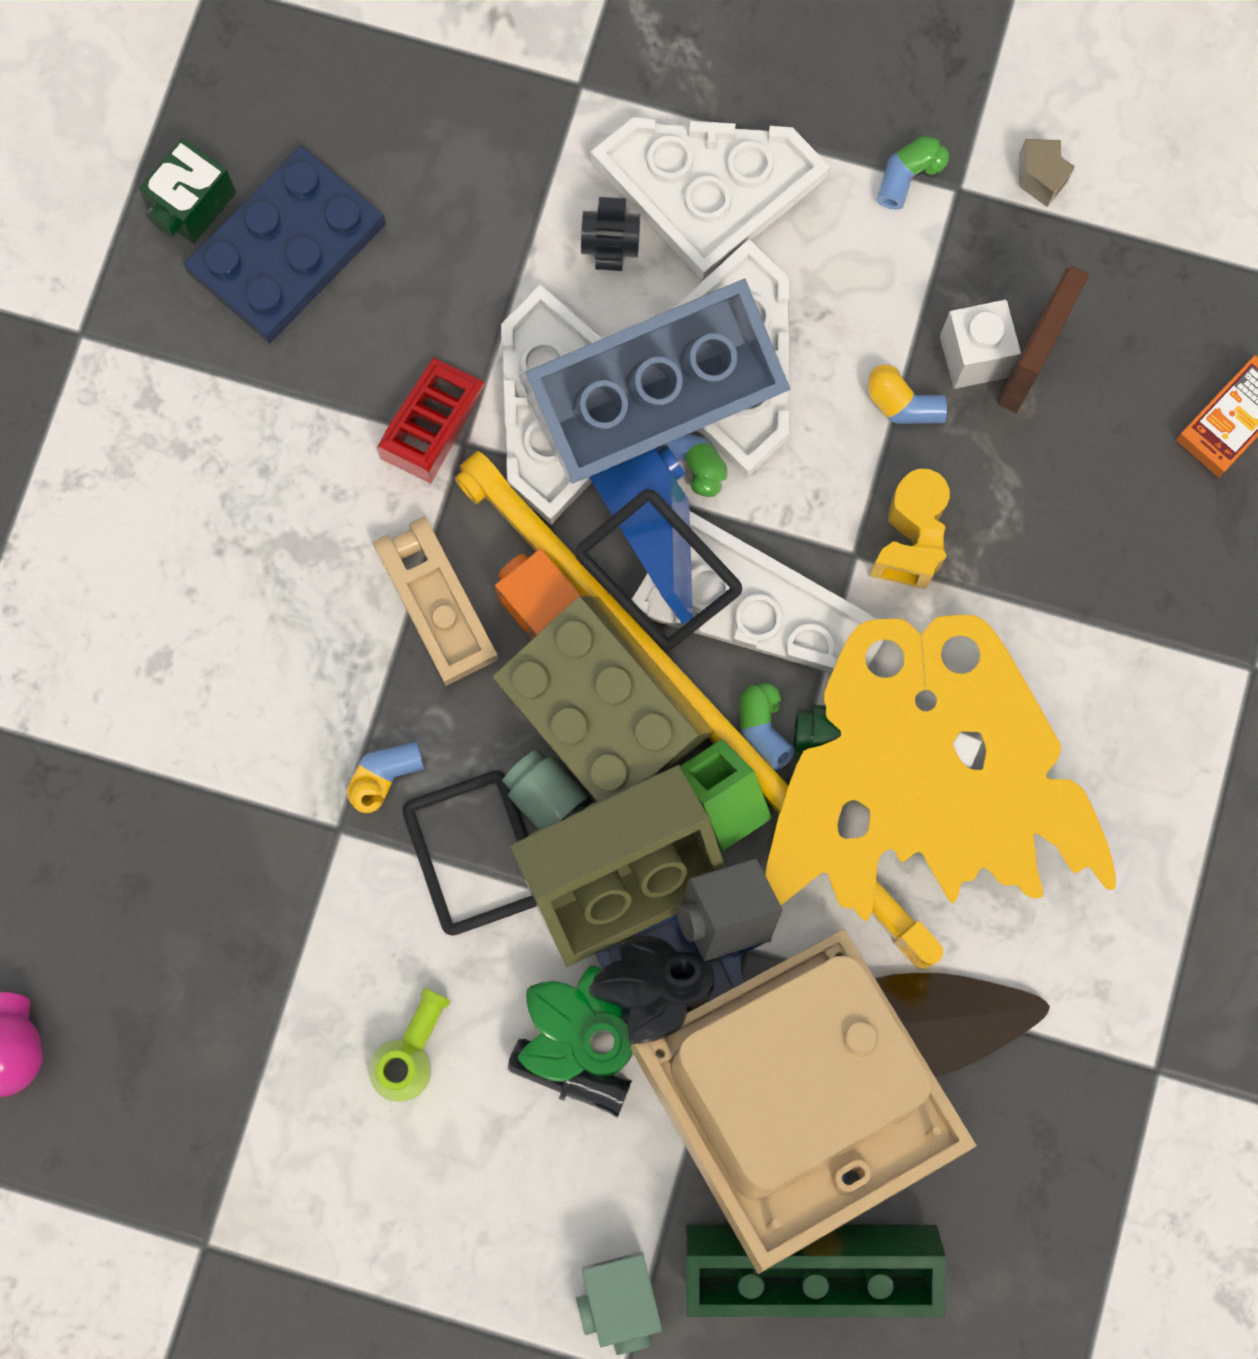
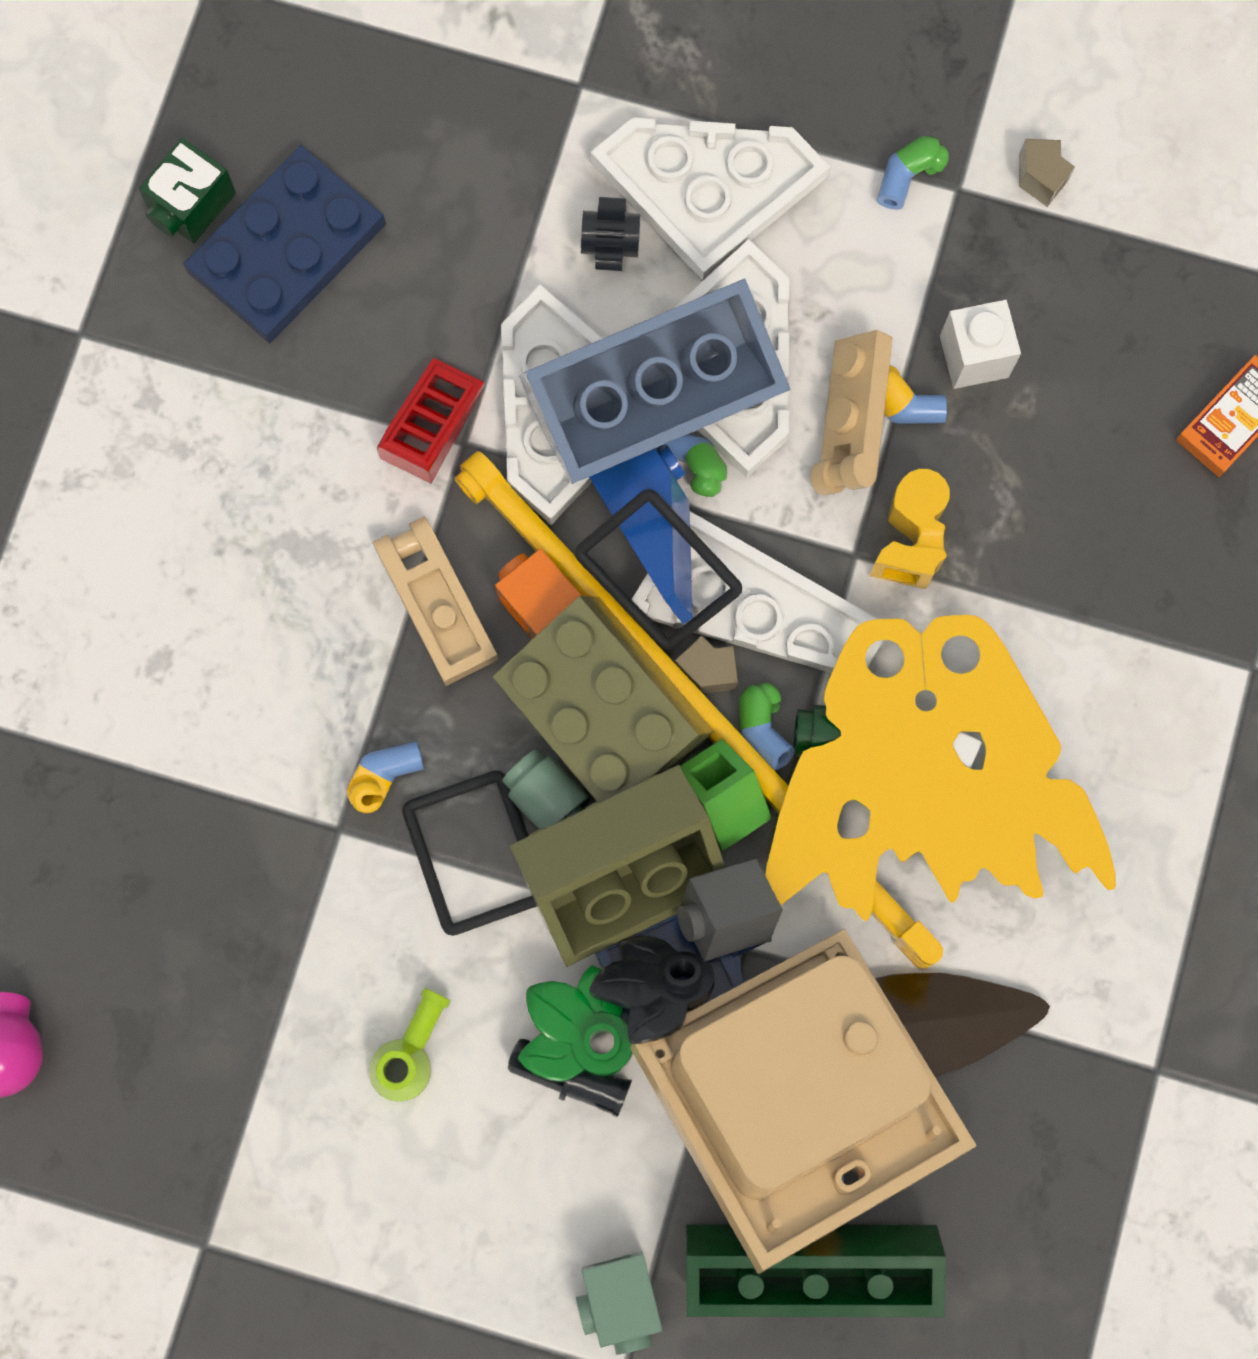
reddish brown tile [998,265,1090,413] -> none
none -> dark tan piece [675,636,738,694]
none -> tan plate [810,330,893,496]

